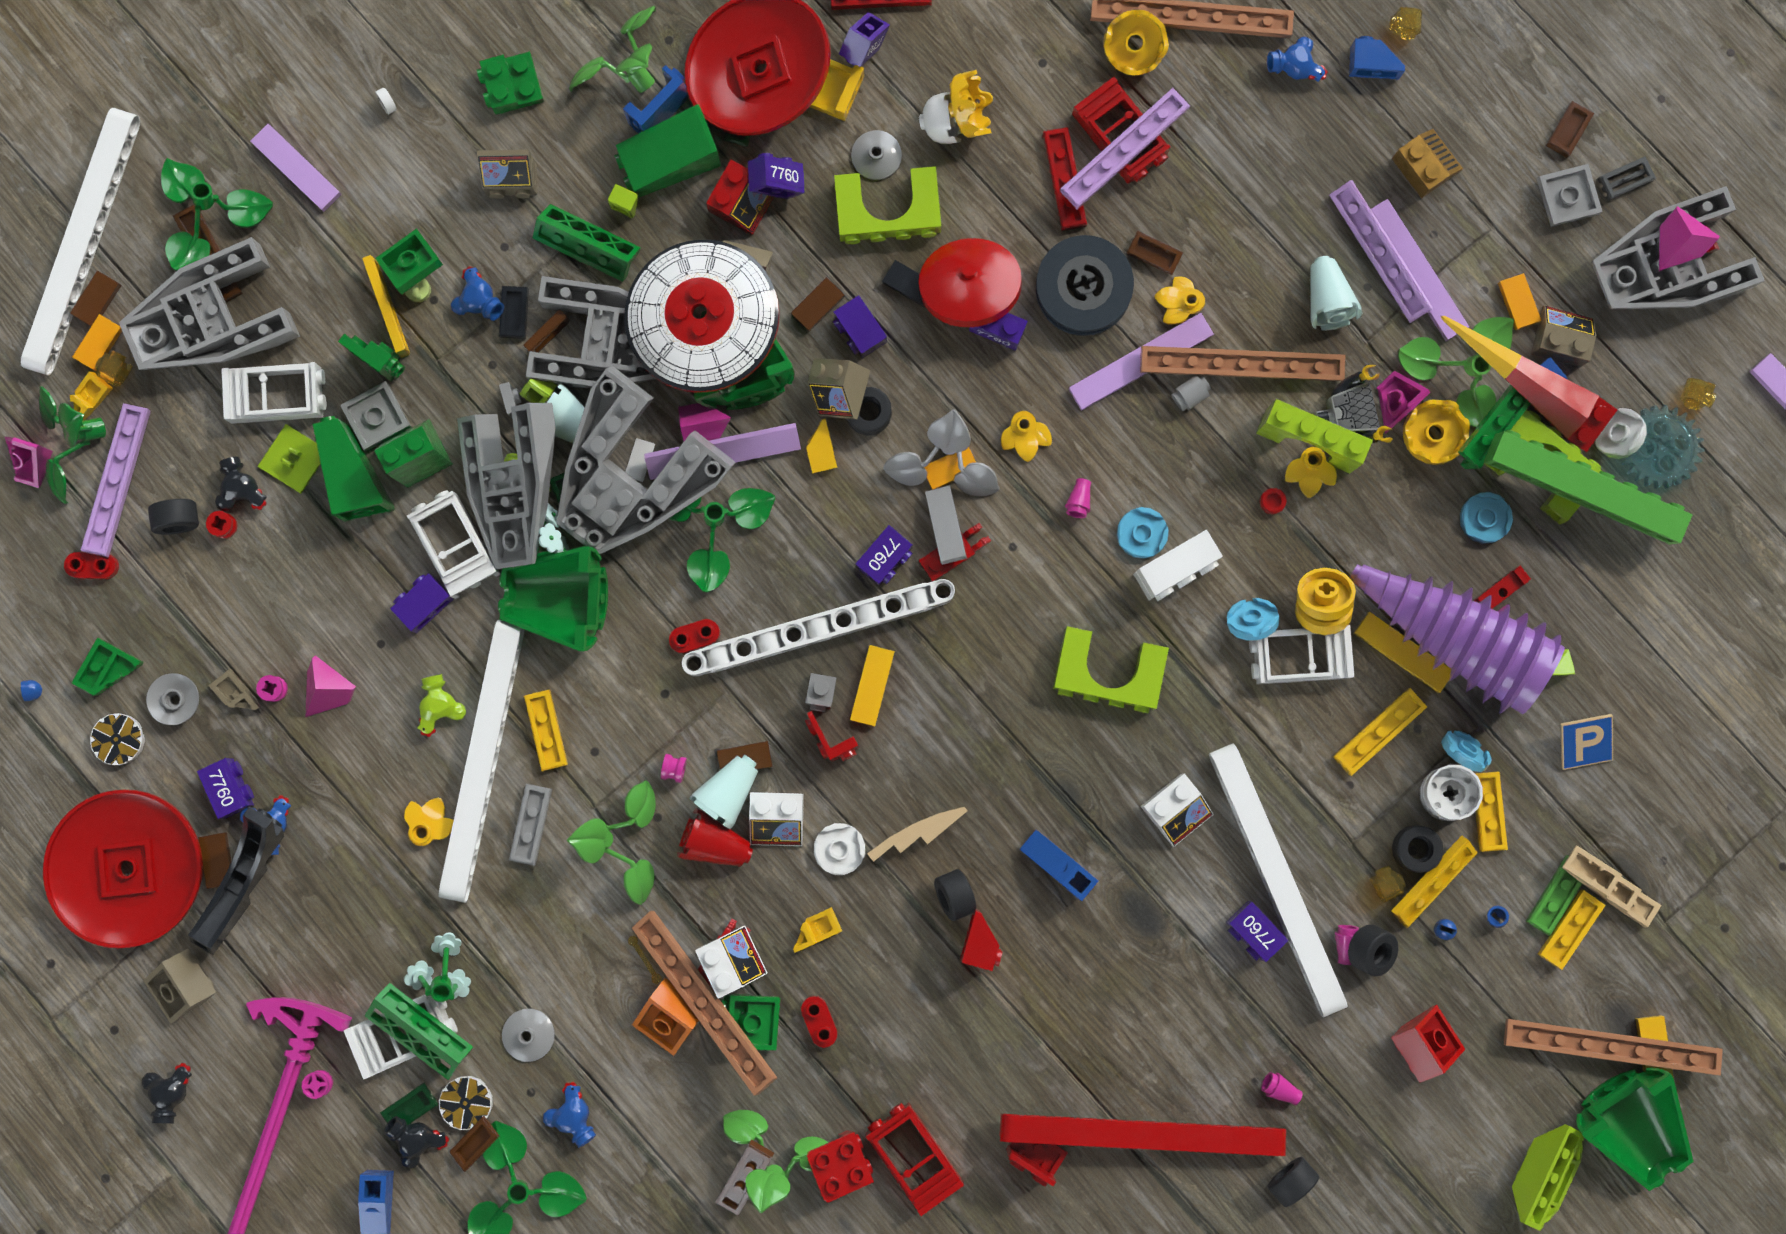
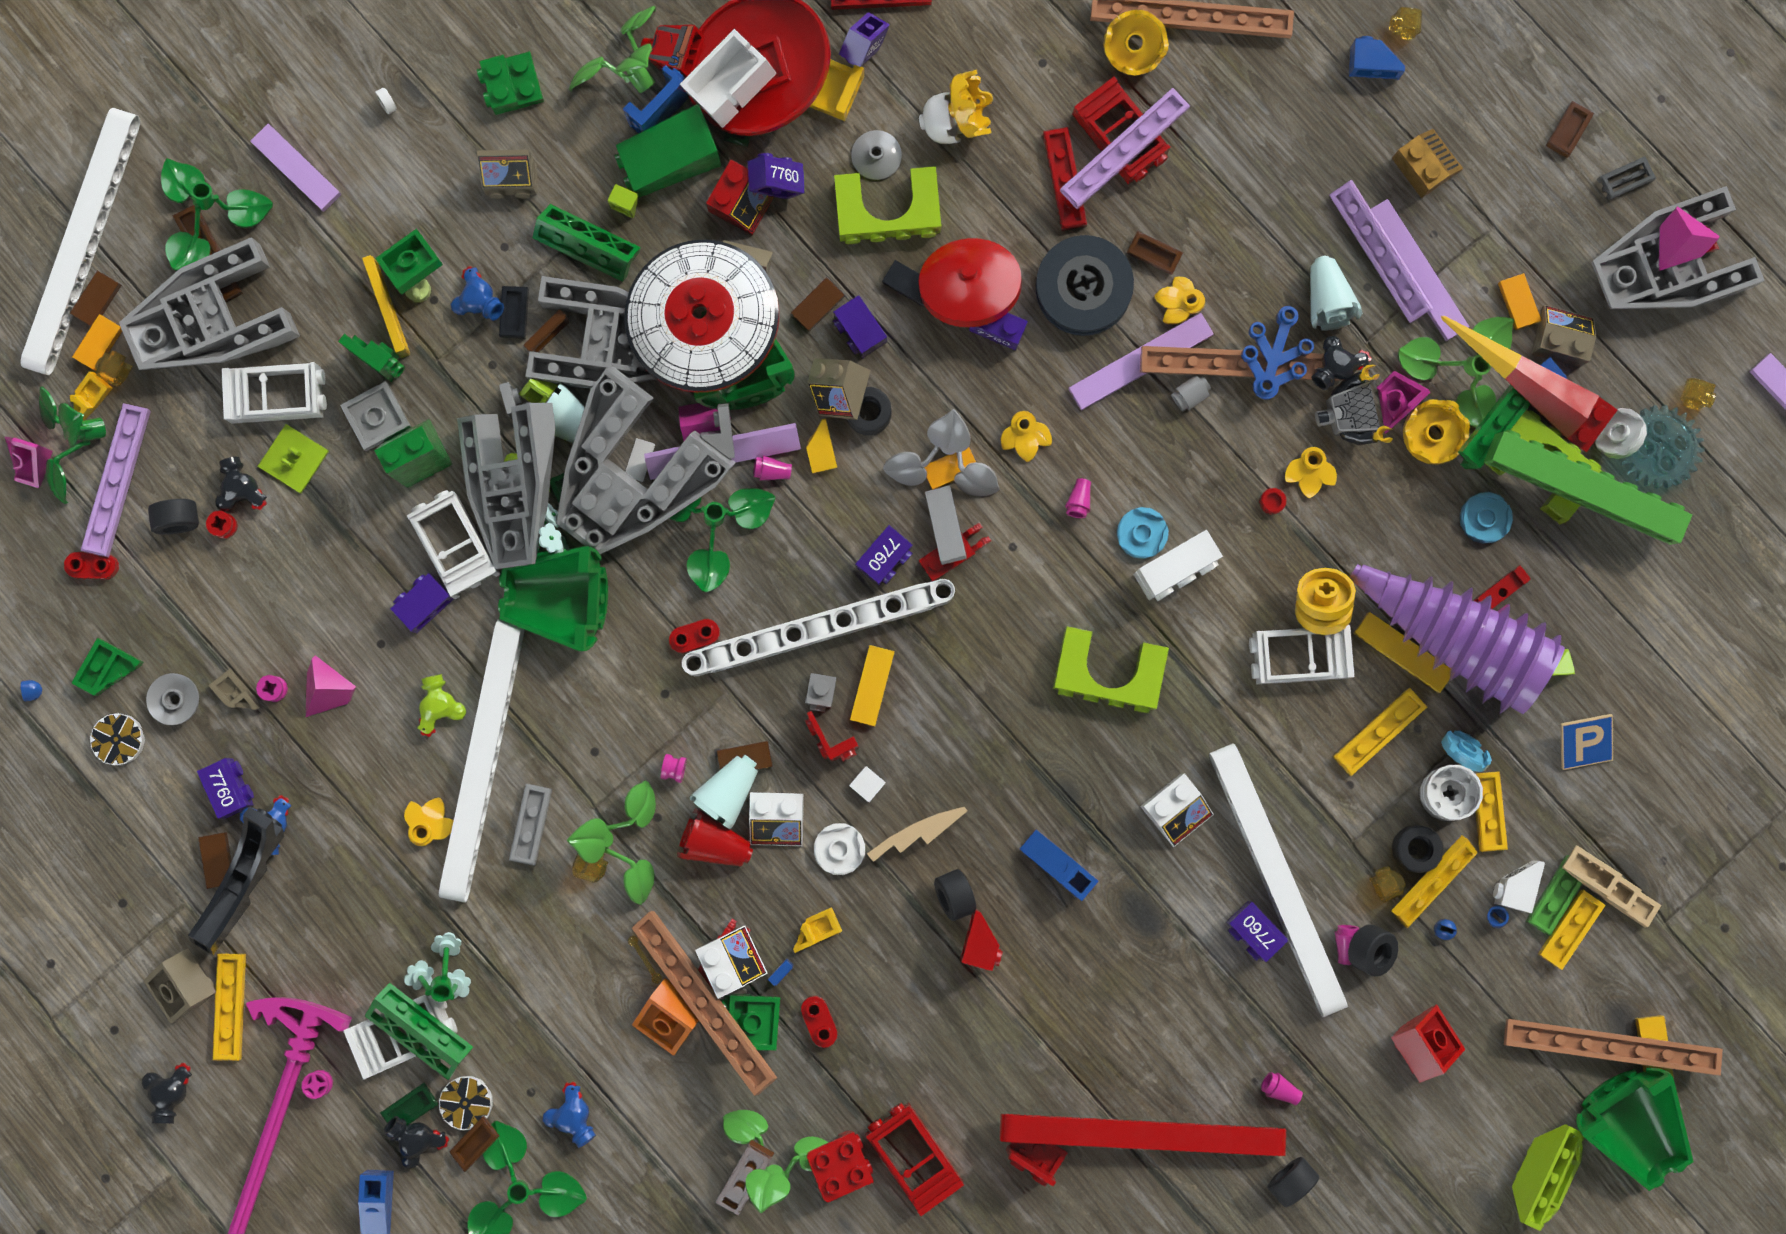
red dish [43,790,203,948] -> none
green slope [313,416,395,522] -> none
light grey dish [502,1008,555,1062] -> none
yellow tile [524,690,568,771] -> none
medium azure tile [1227,598,1279,640] -> none
lime arch [1256,399,1373,474] -> none
blue animal [1267,37,1328,82] -> none
light grey plate [1537,164,1603,227] -> none
none -> yellow tile [212,953,246,1061]
none -> clear yellow plate [572,853,608,883]
none -> red torso [641,25,705,78]
none -> white piece [680,29,777,128]
none -> light grey slope [700,403,735,459]
none -> dark pink cone [753,455,792,481]
none -> blue tile [768,959,794,986]
none -> white tile [849,766,886,802]
none -> blue plant [1241,306,1314,400]
none -> black animal [1311,336,1372,390]
none -> white slope [1493,861,1545,913]

